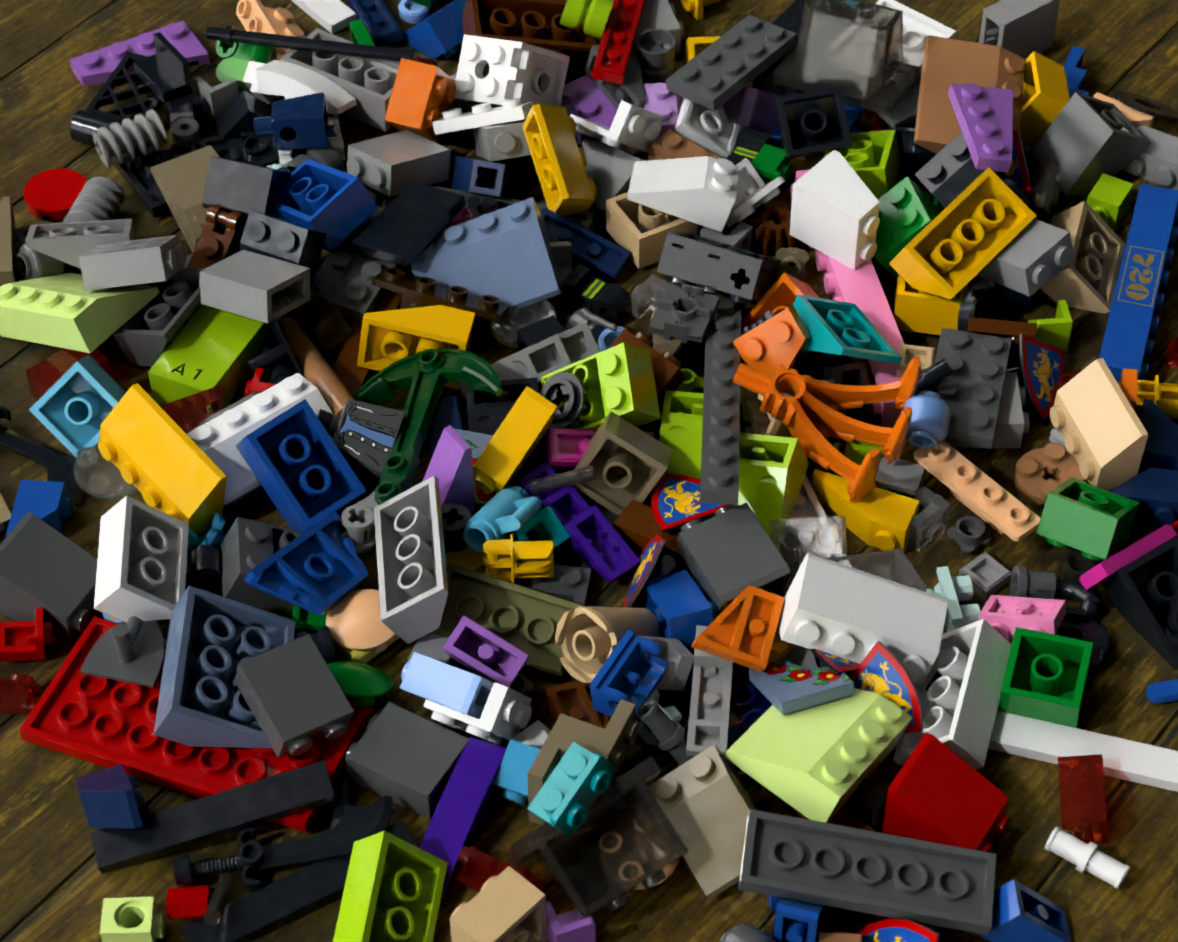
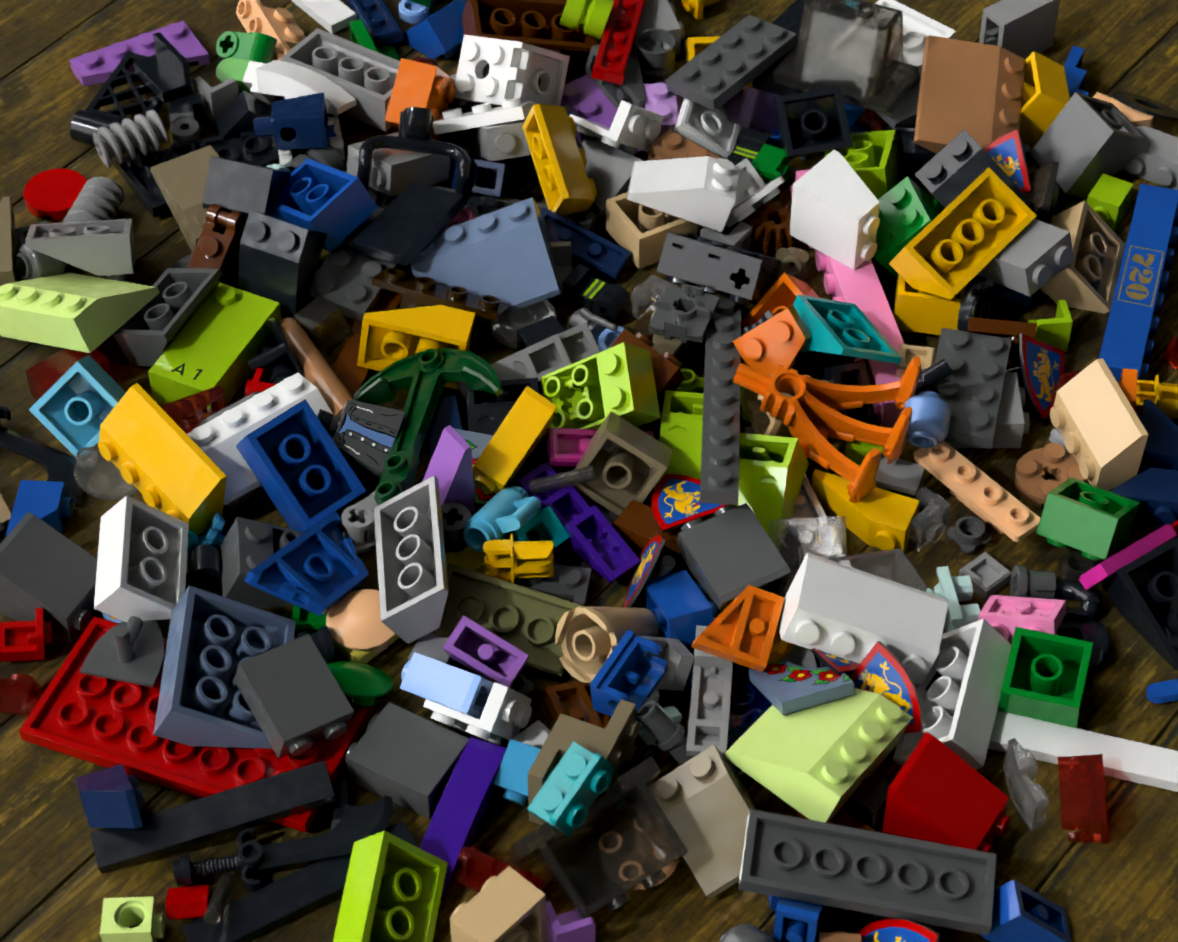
light grey brick [79,235,186,291] -> none
light grey brick [199,250,311,323] -> none
black bar [206,26,413,62] -> none
black gear [540,372,588,428] -> none
medium lavender wing [948,83,1013,172] -> none
white pin [1044,826,1130,889] -> none
none -> black piece [357,107,471,201]
none -> clear slope [1004,738,1049,831]

